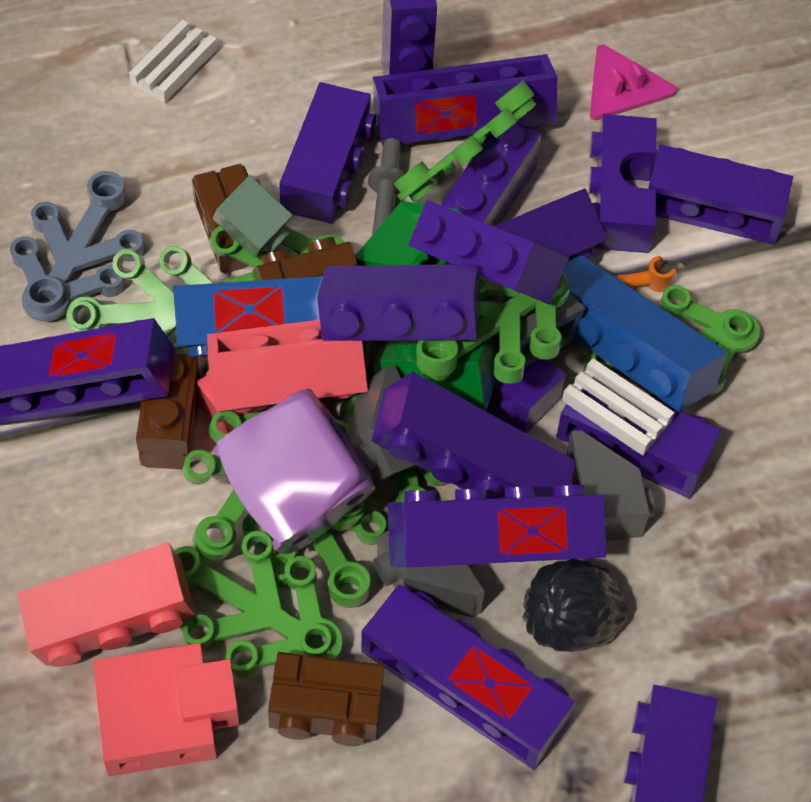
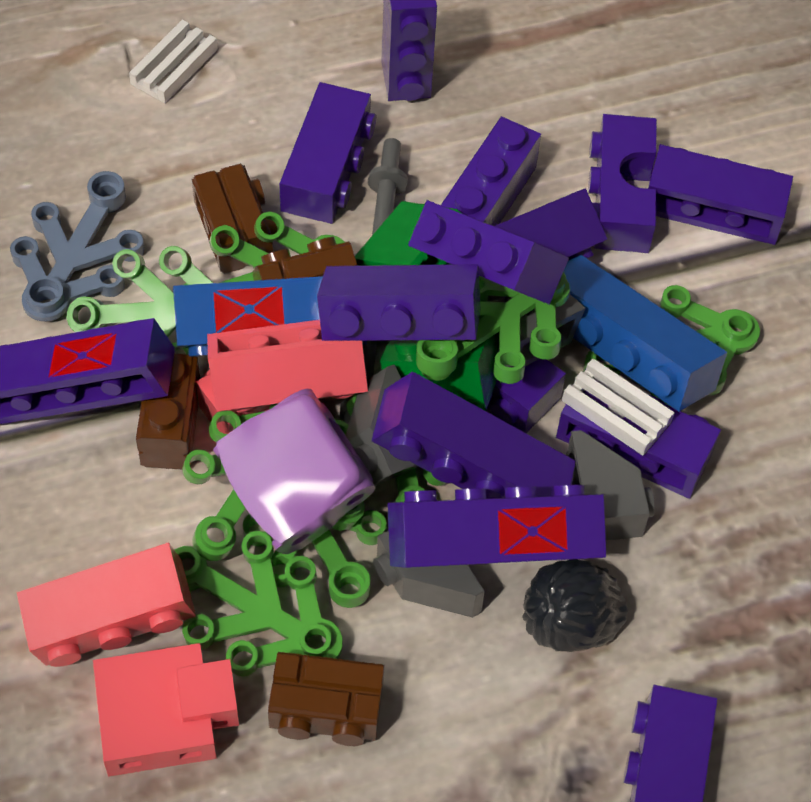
sand green brick [212,175,292,258] -> none
dark purple brick [361,584,575,771] -> none
dark purple brick [373,54,558,146] -> none
bright green plant [393,80,537,202] -> none
dark pink piece [589,44,677,120] -> none
orange piece [614,256,676,292] -> none

